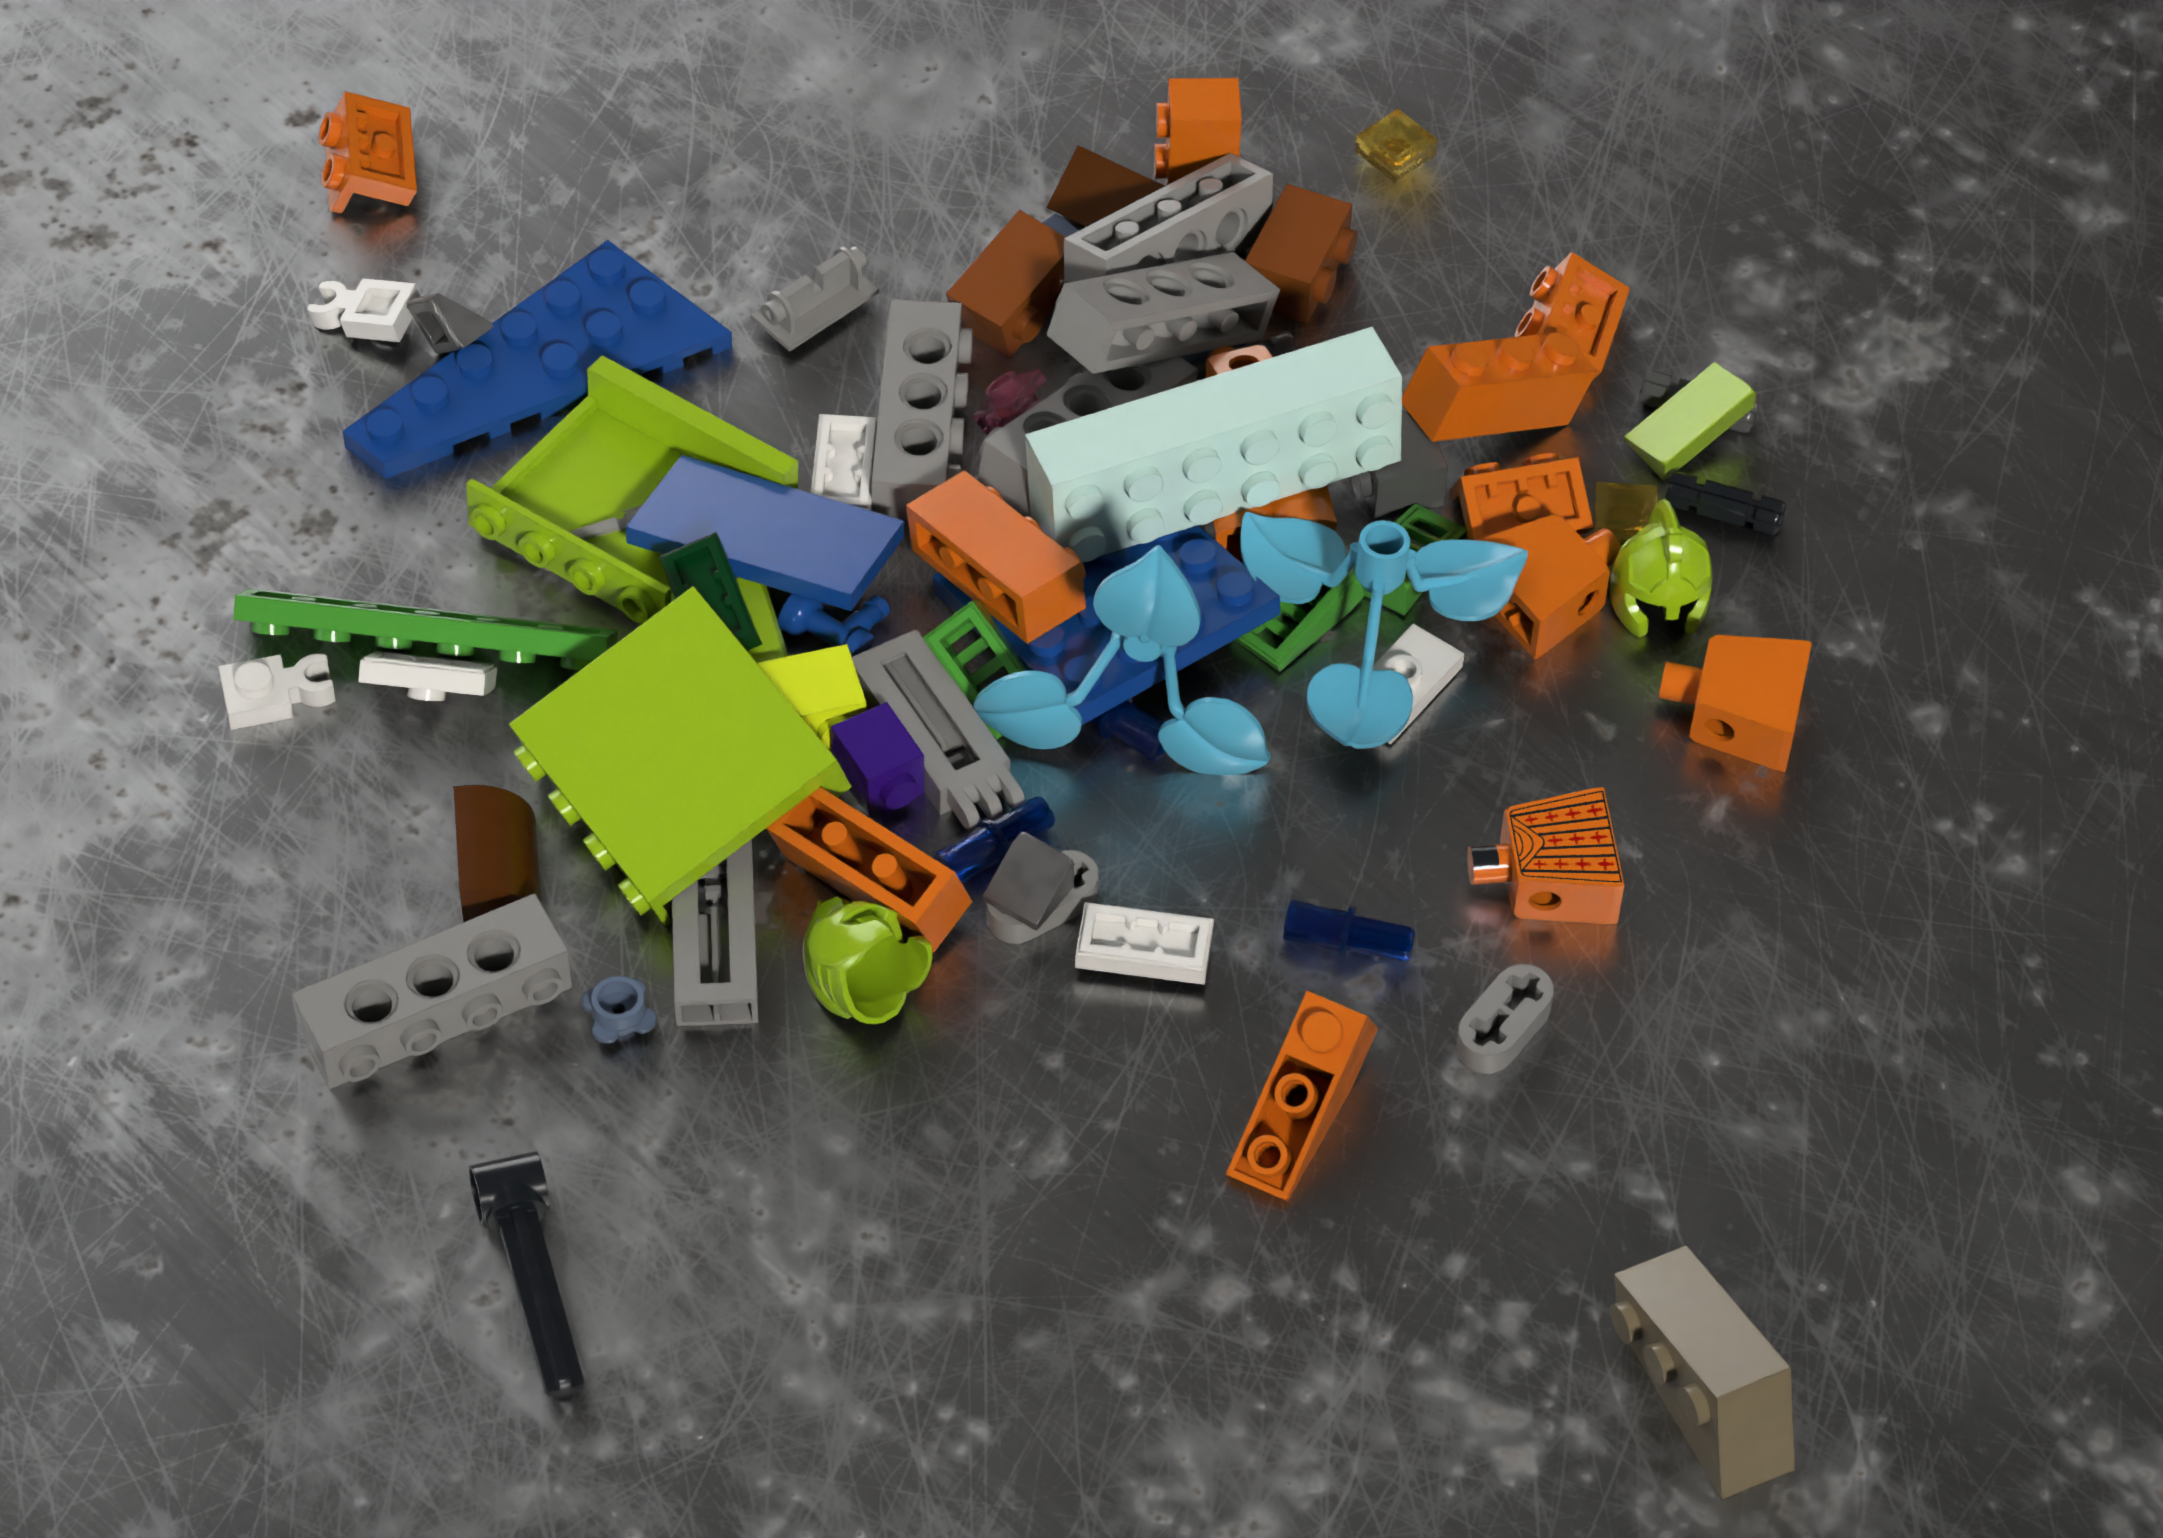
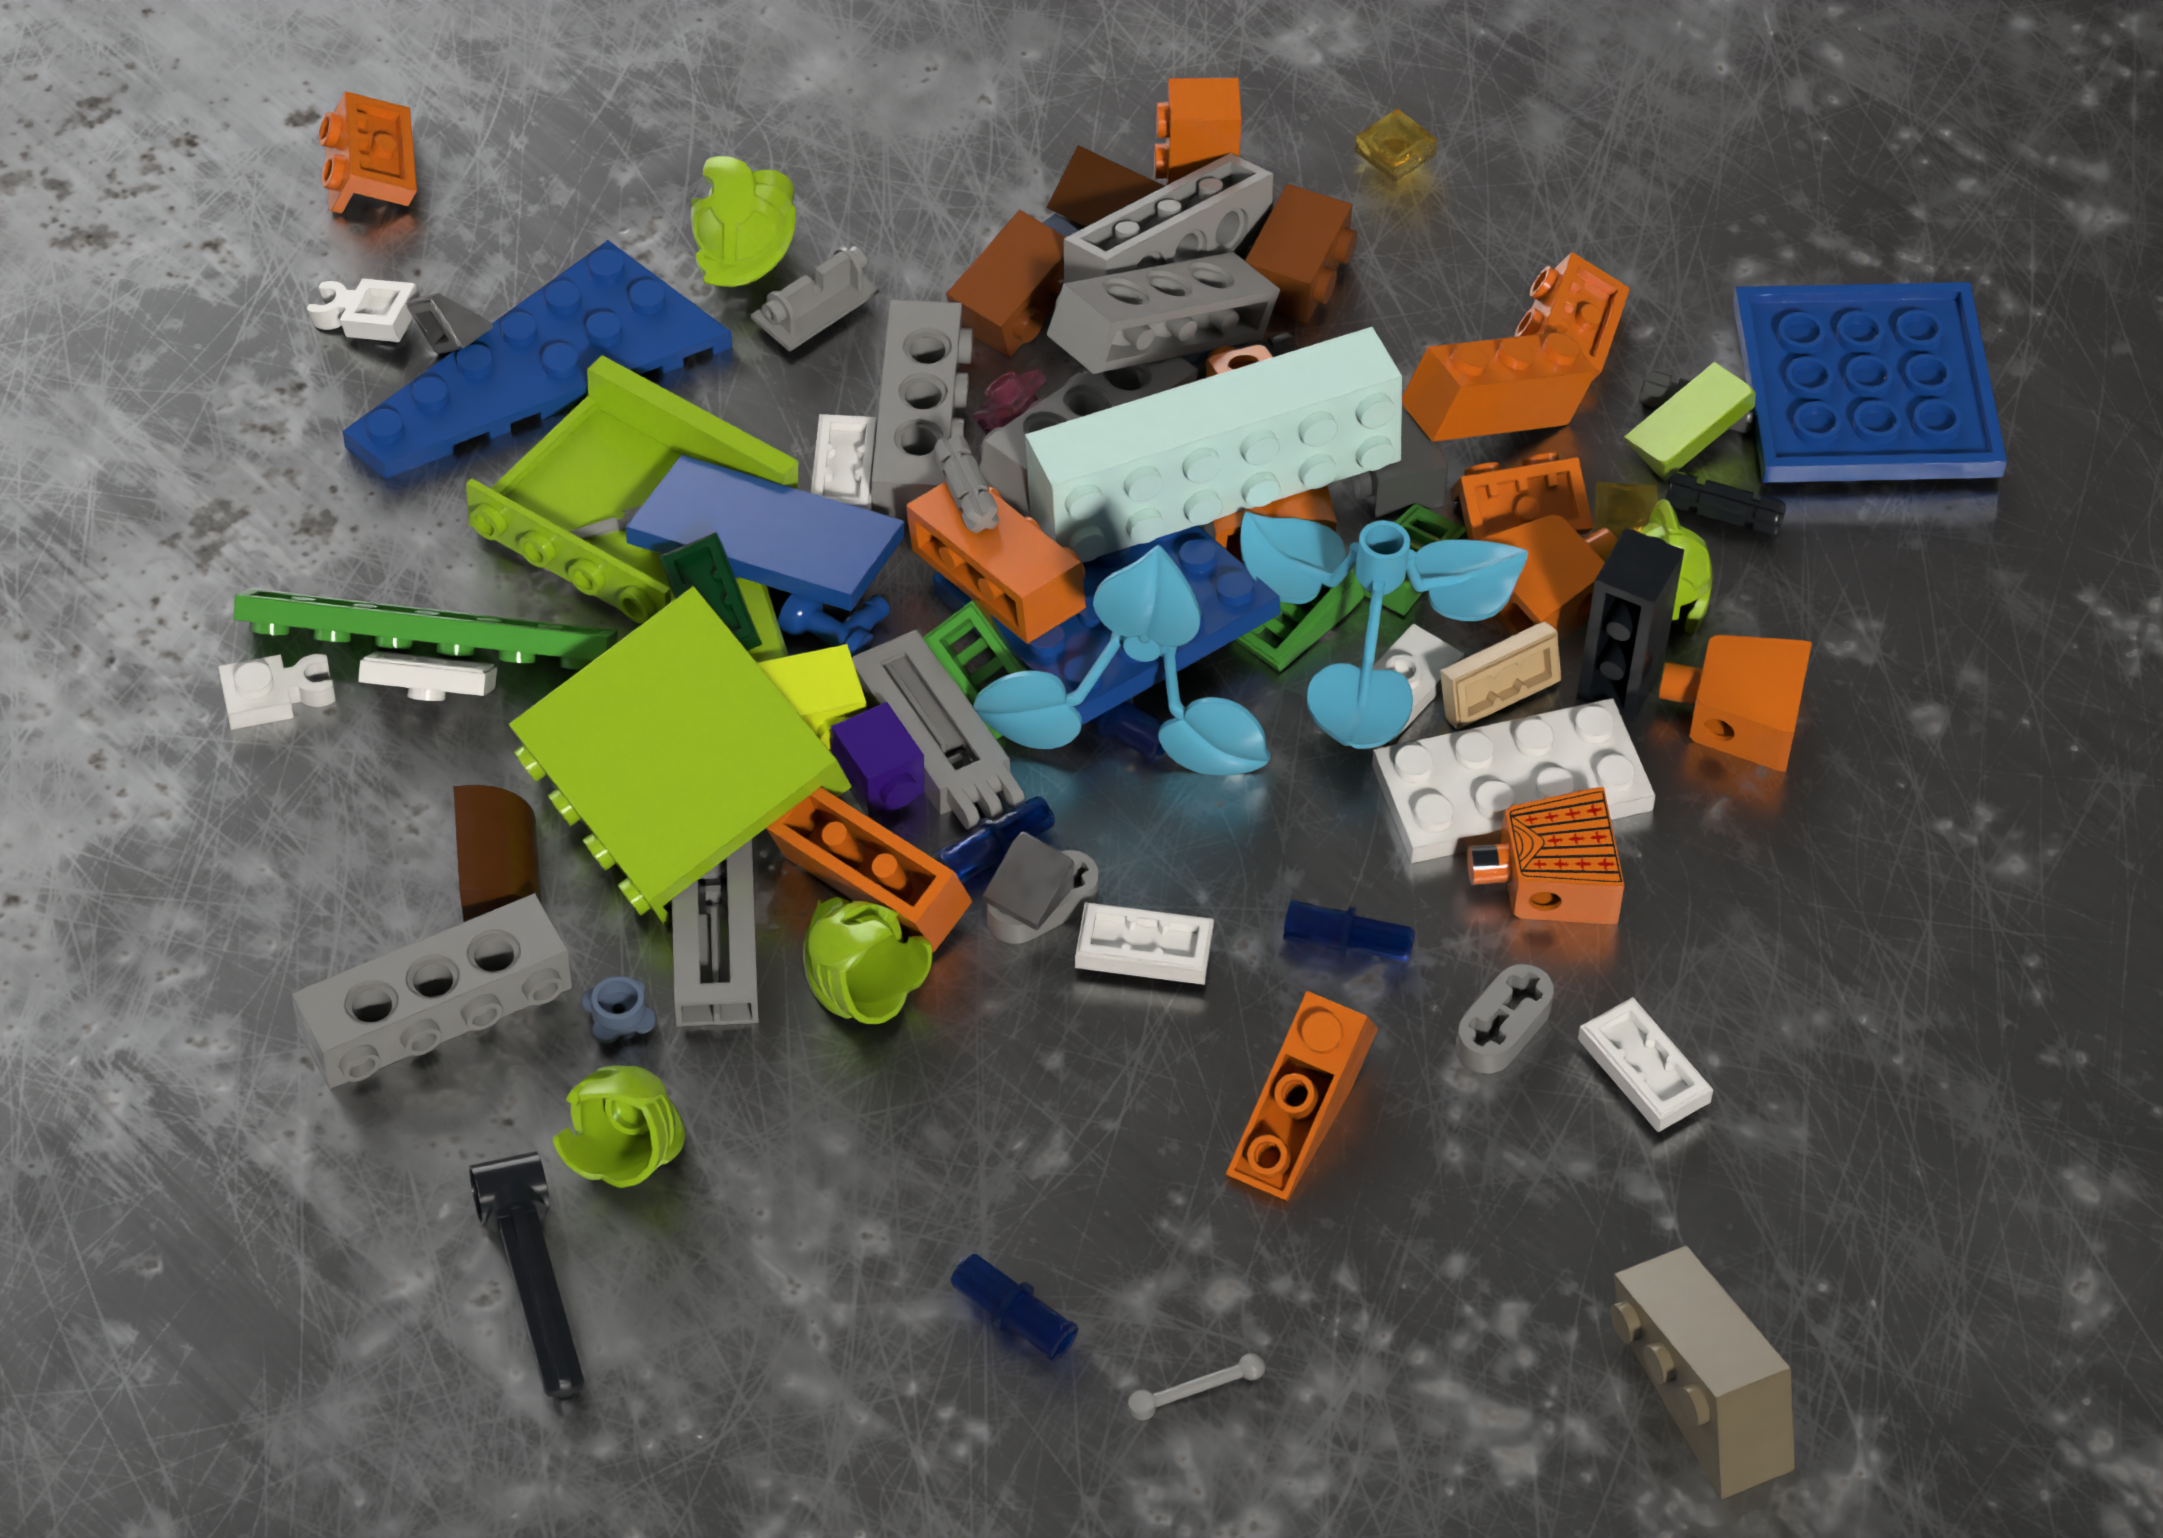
none -> lime helmet [552,1065,685,1188]
none -> lime helmet [691,156,796,287]
none -> light grey axle [934,434,999,533]
none -> clear blue axle [950,1253,1079,1362]
none -> light grey hinge [1128,1353,1266,1421]
none -> white plate [1372,698,1656,864]
none -> tan plate [1440,621,1561,730]
none -> black brick [1576,527,1684,721]
none -> white plate [1578,997,1713,1132]
none -> blue plate [1733,282,2007,483]

